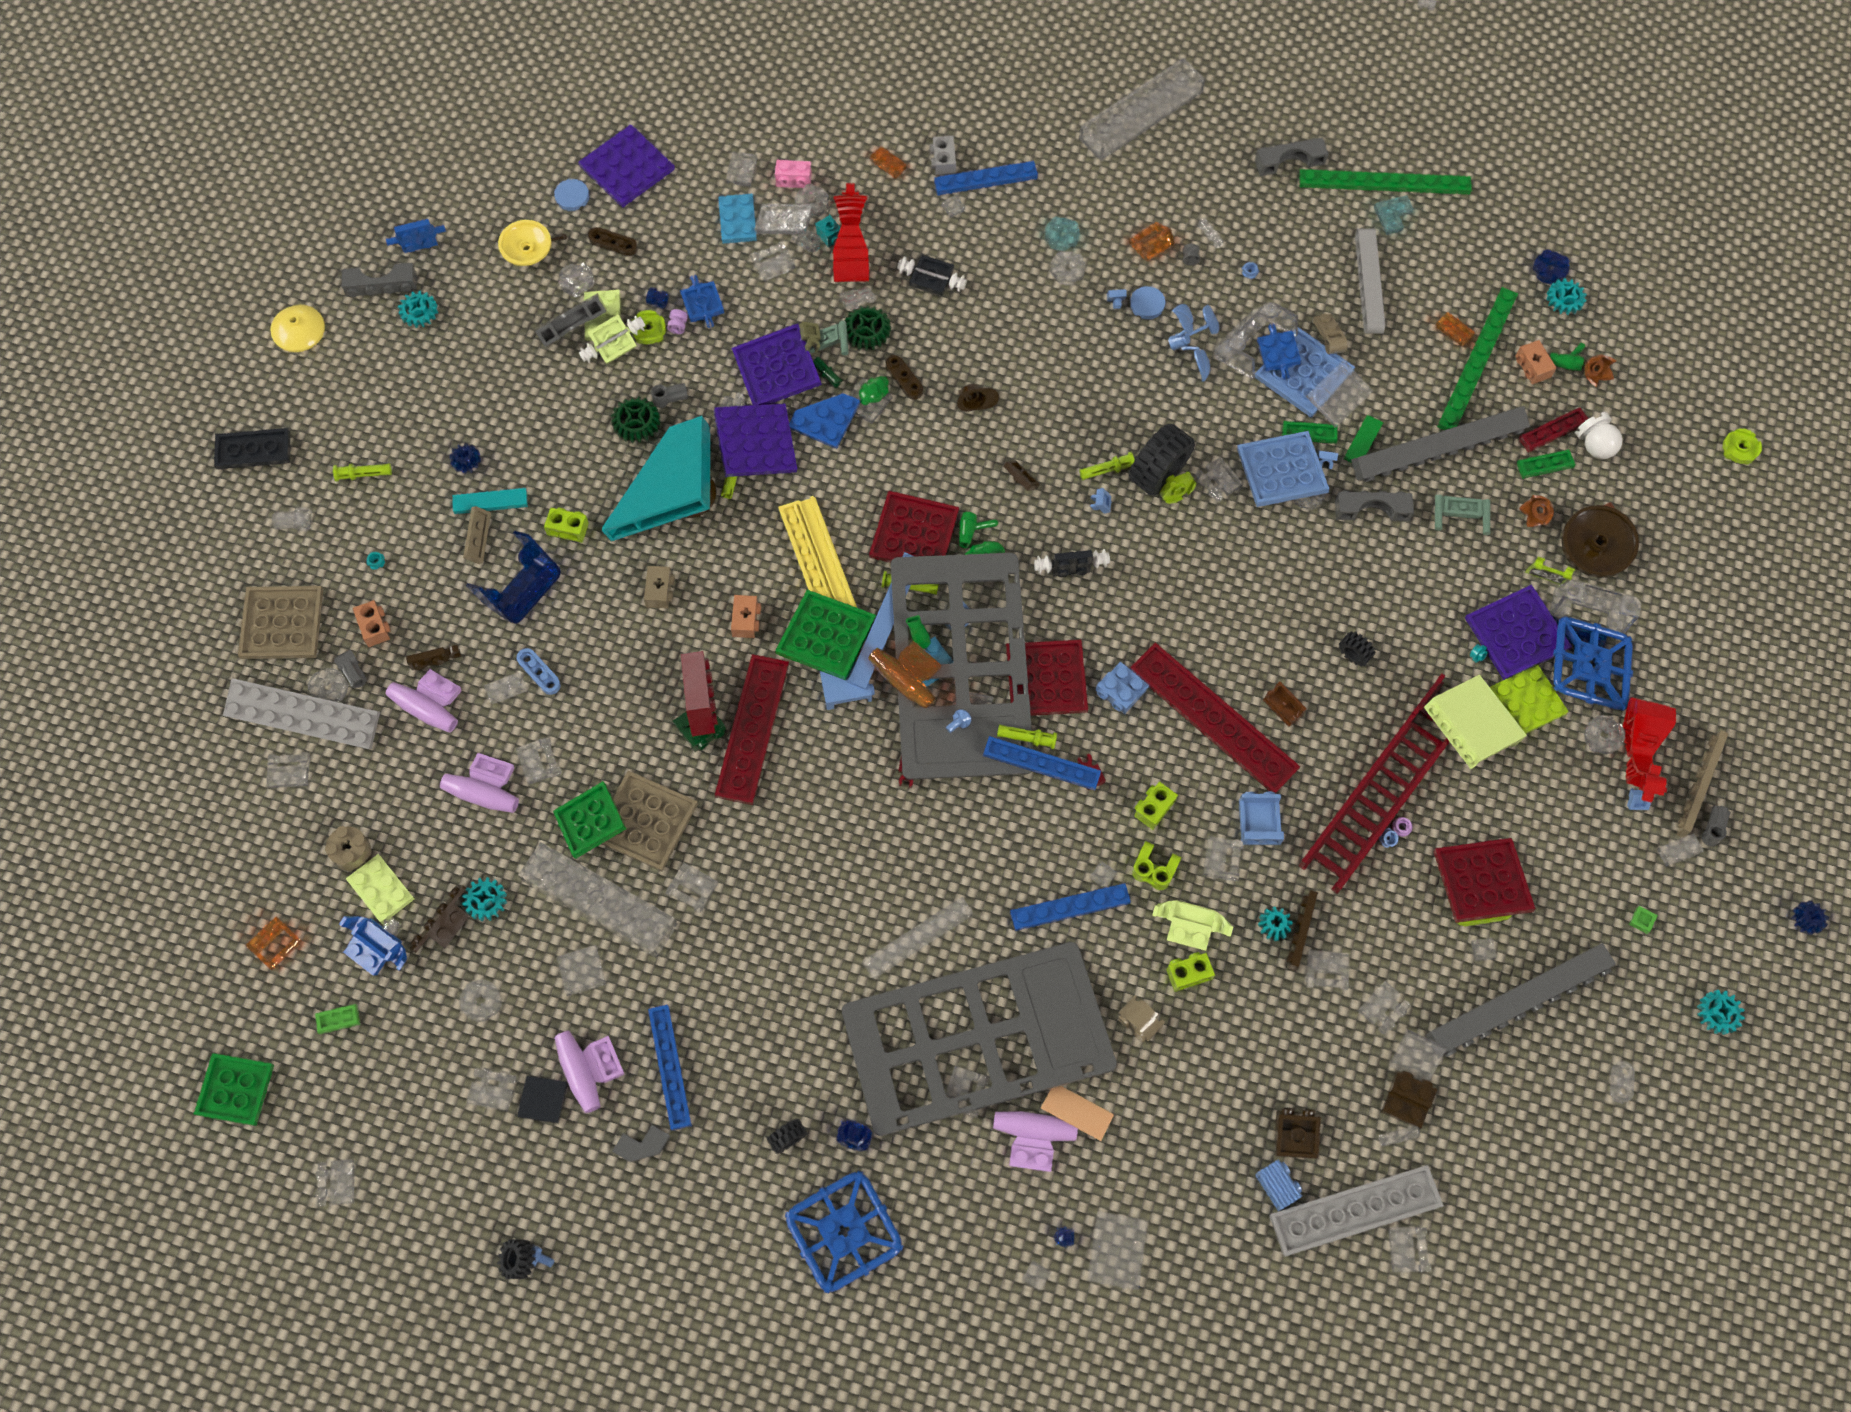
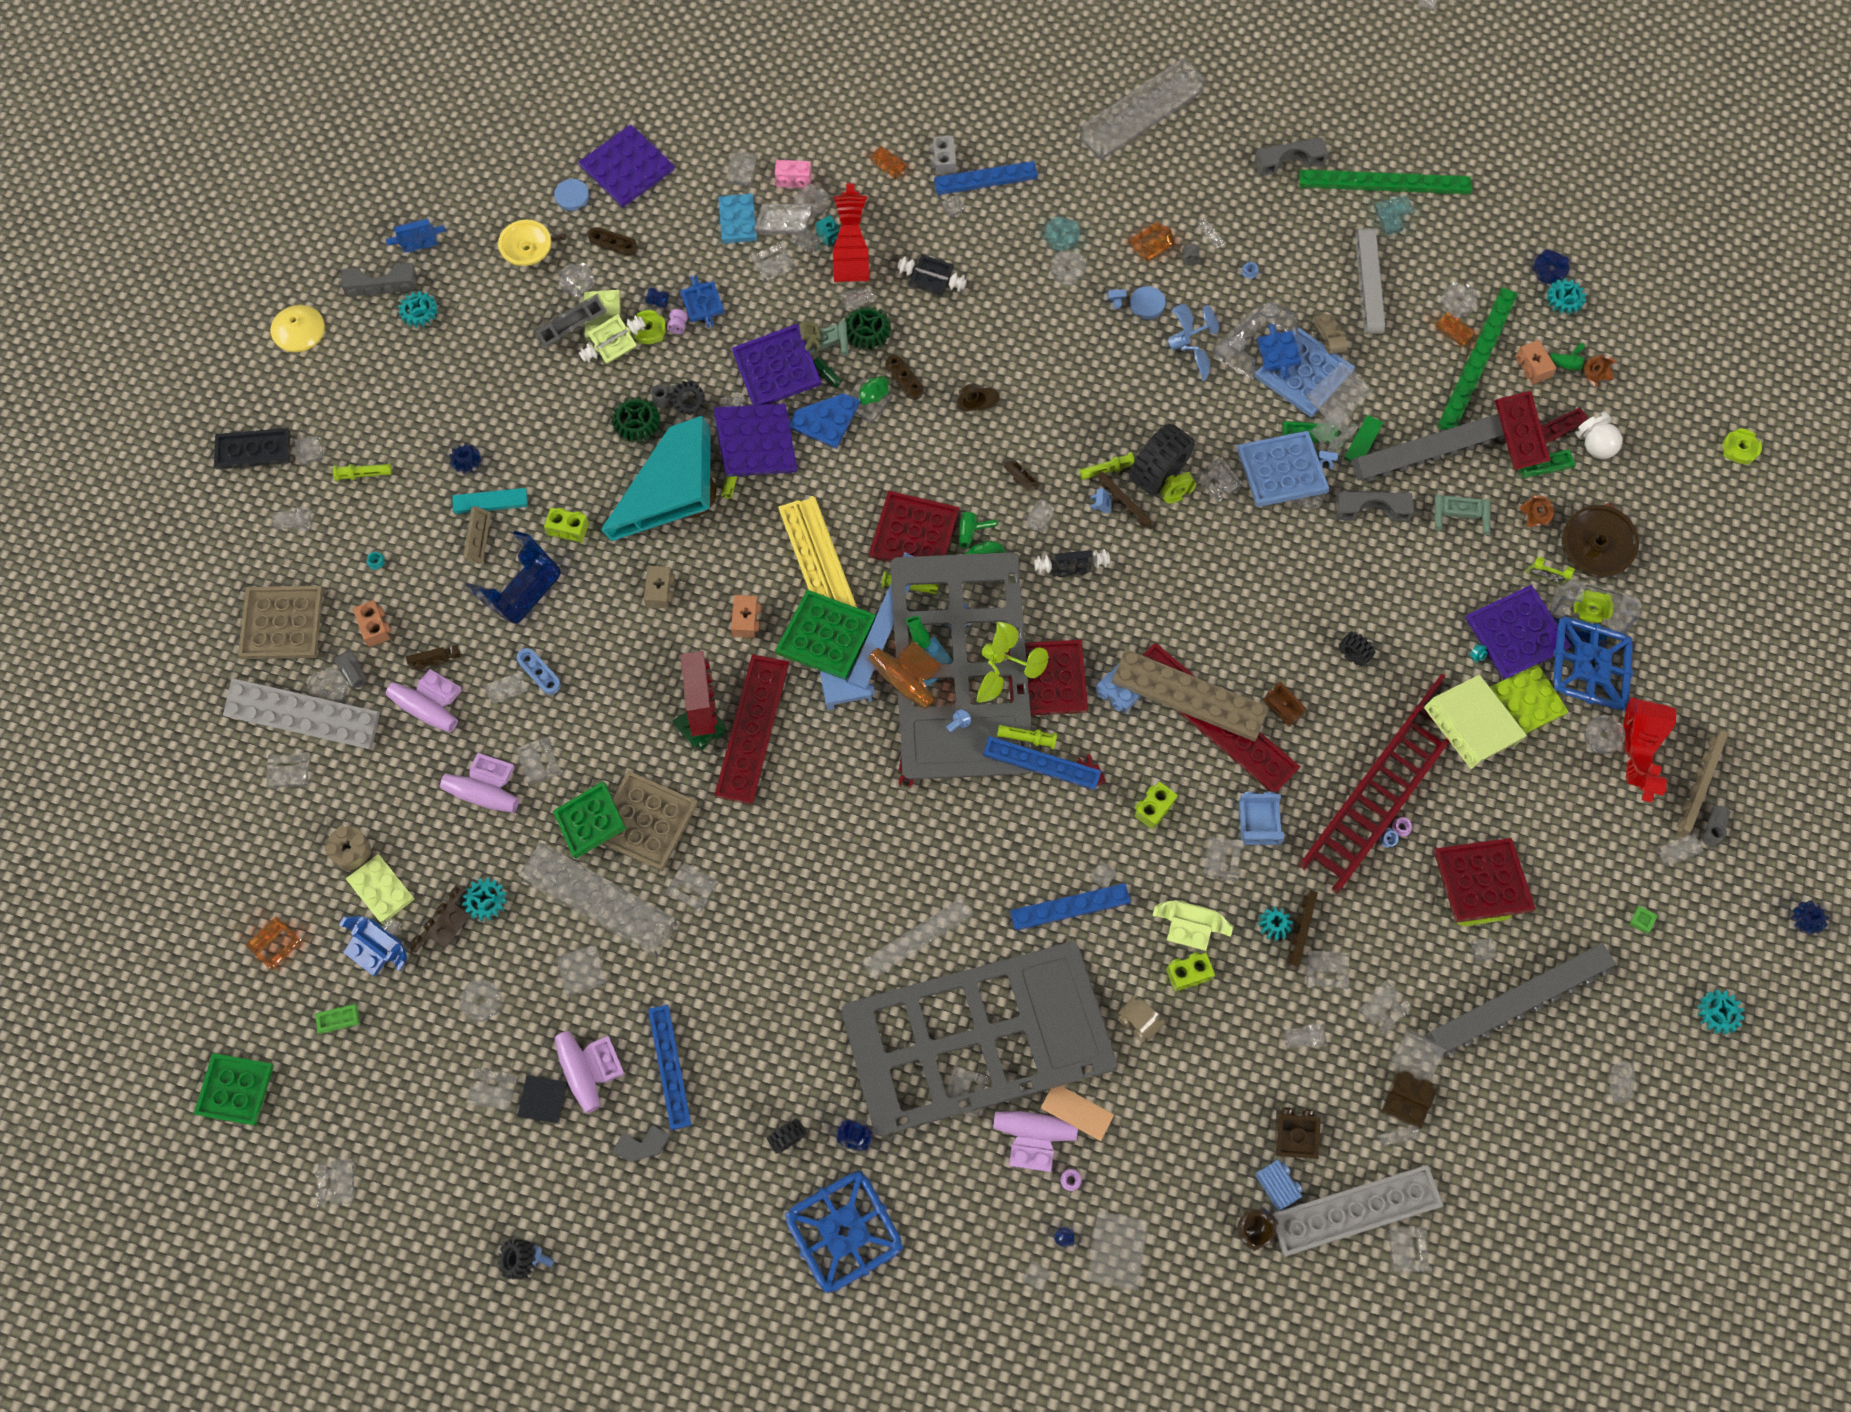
lime piece [1132,841,1182,891] -> none
medium blue tile [1627,788,1651,810] -> none
none -> clear brick [293,435,324,464]
none -> black tyre [671,380,705,415]
none -> lime plant [976,622,1049,703]
none -> clear brick [1027,499,1055,532]
none -> lavender plate [1061,1169,1082,1191]
none -> dark brown plate [1097,471,1156,530]
none -> dark tan plate [1111,649,1268,742]
none -> dark brown hair [1237,1207,1279,1251]
none -> clear piece [1284,1023,1327,1049]
none -> clear plate [1311,406,1358,452]
none -> clear plate [1440,283,1478,318]
none -> dark red plate [1494,390,1551,470]
none -> lime plate [1573,590,1614,623]

